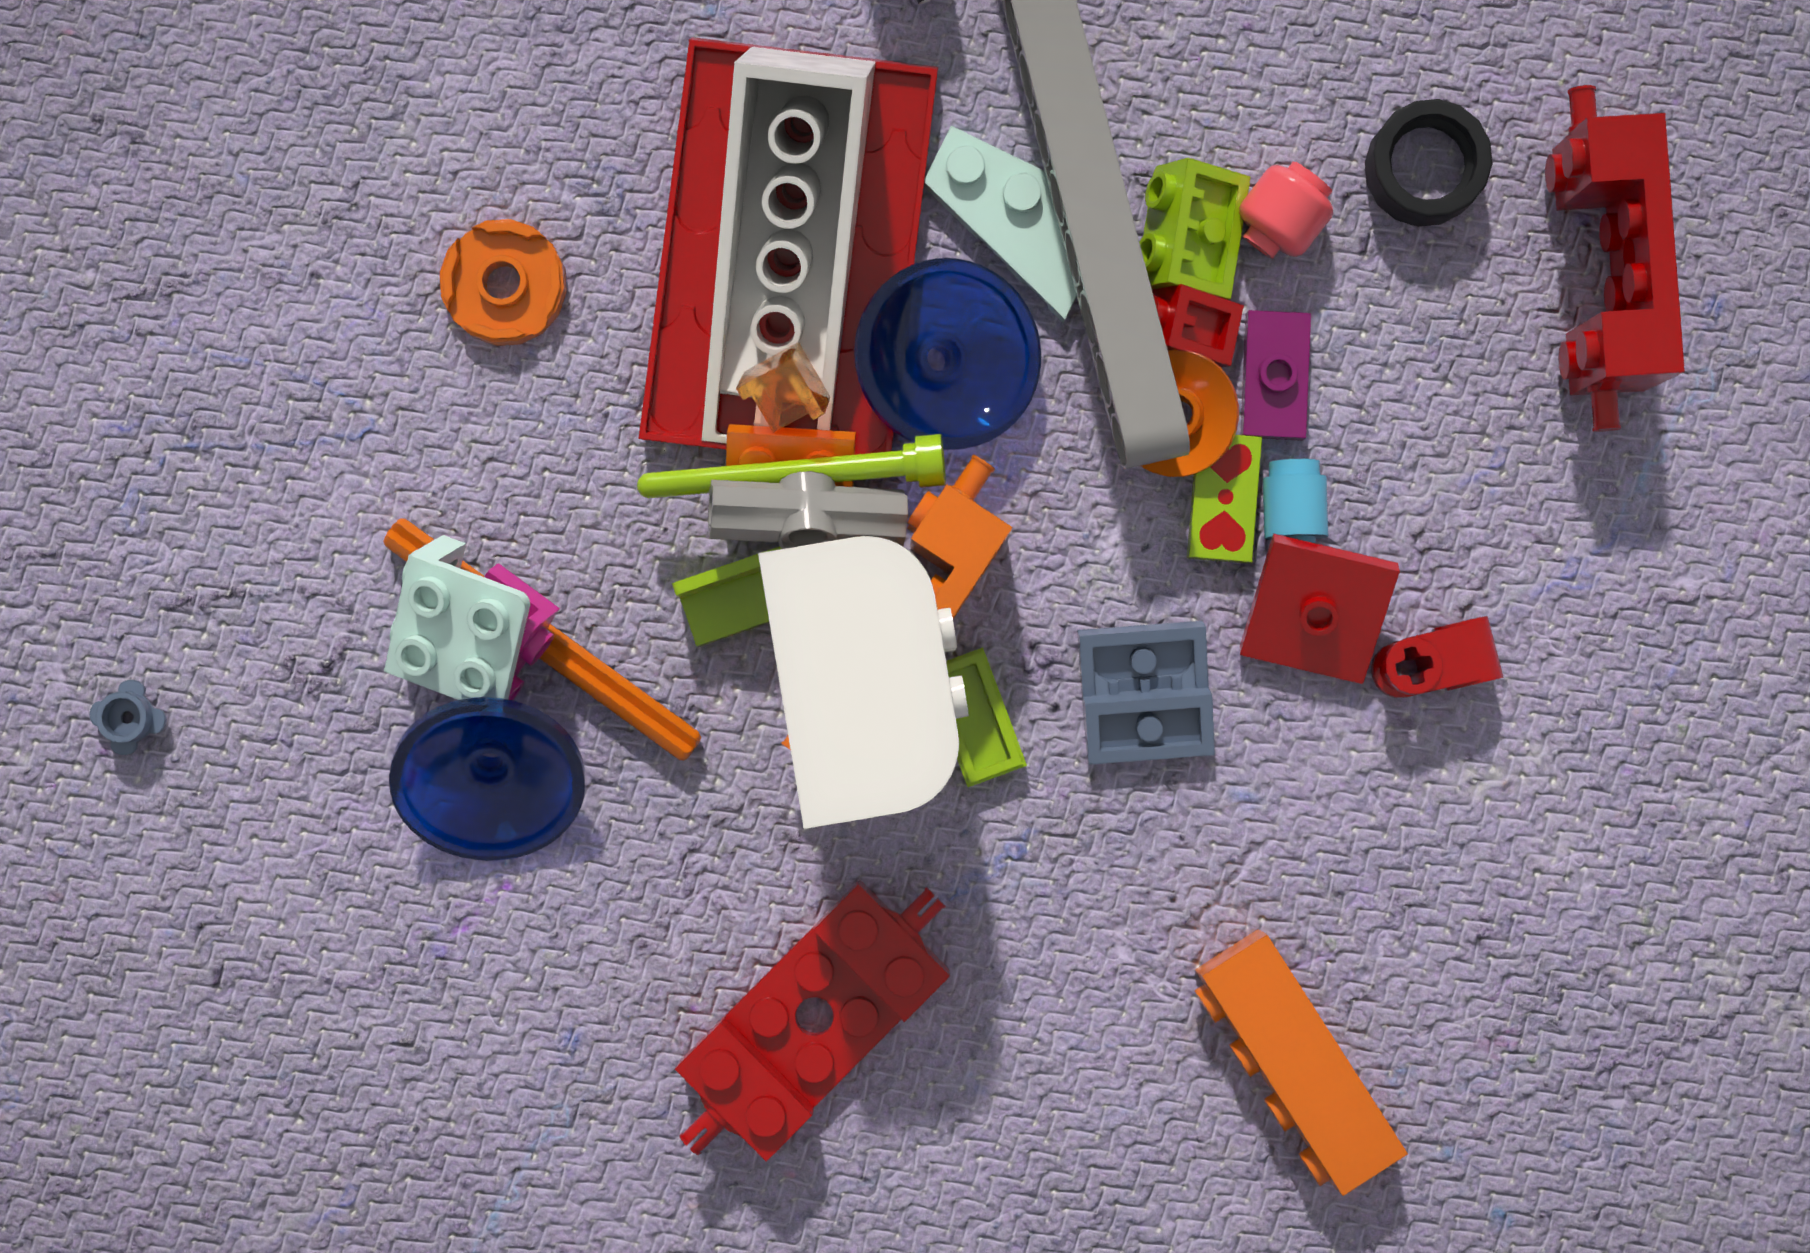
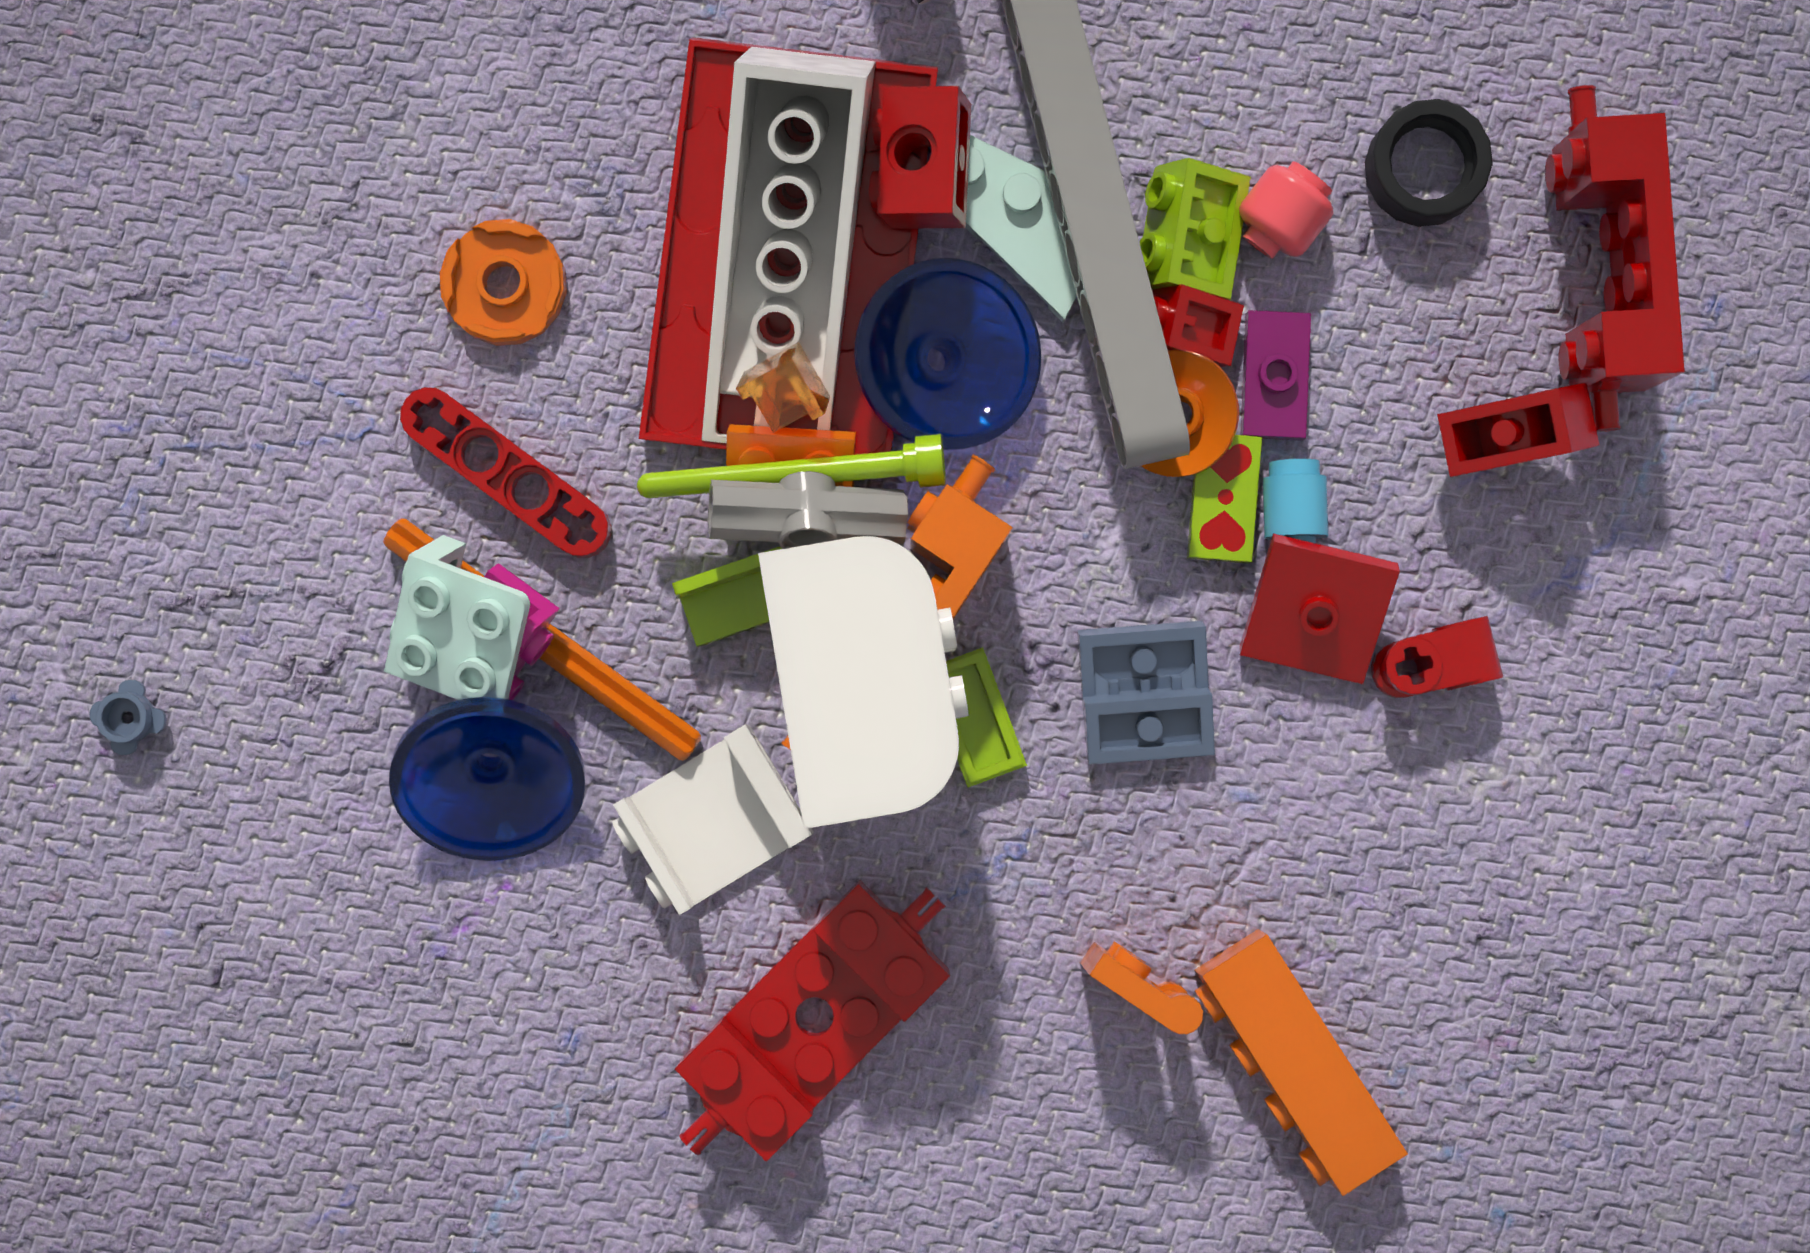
none -> red beam [400,387,612,558]
none -> white panel [612,724,814,915]
none -> red brick [869,86,972,229]
none -> orange plate [1080,941,1203,1034]
none -> red brick [1437,382,1599,477]

